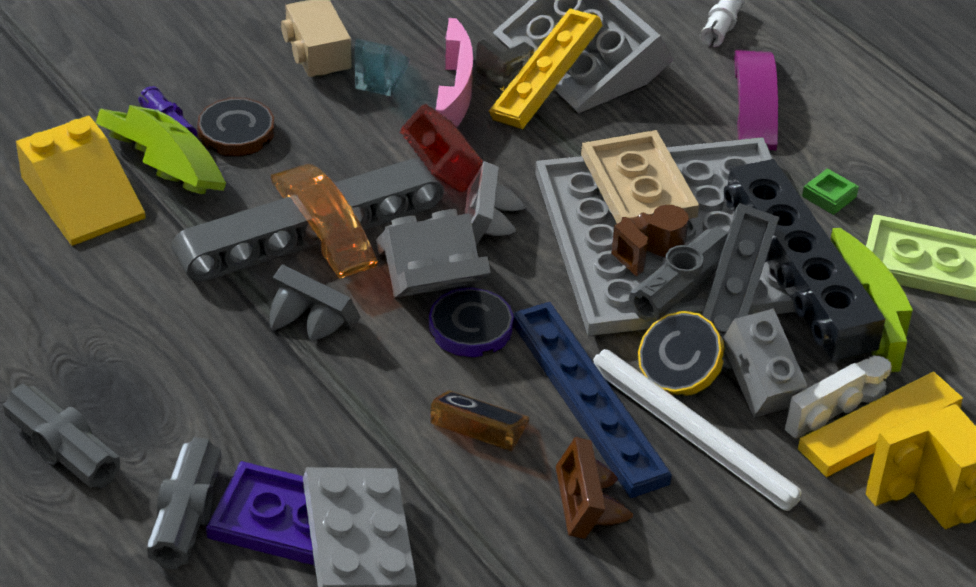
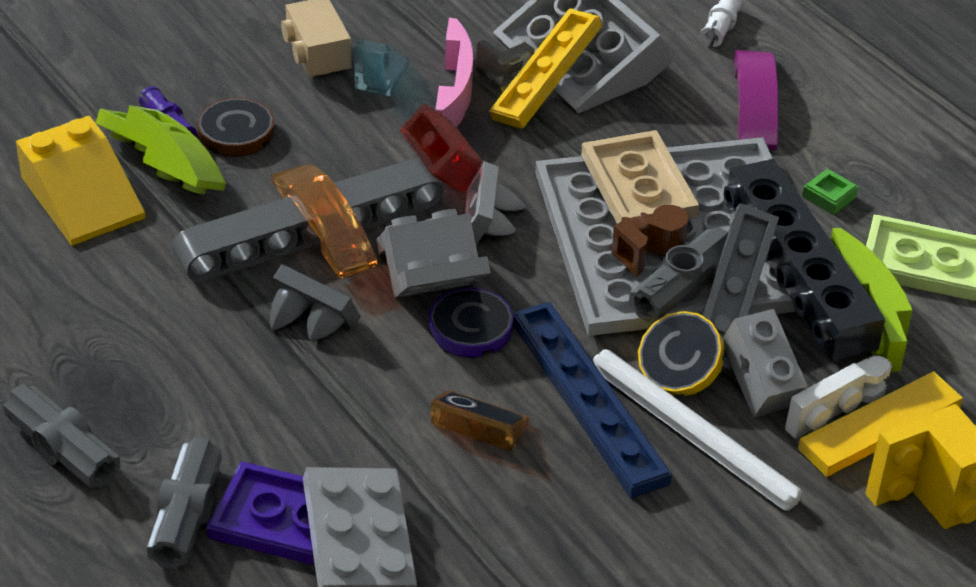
reddish brown tile [555,437,633,539] -> none

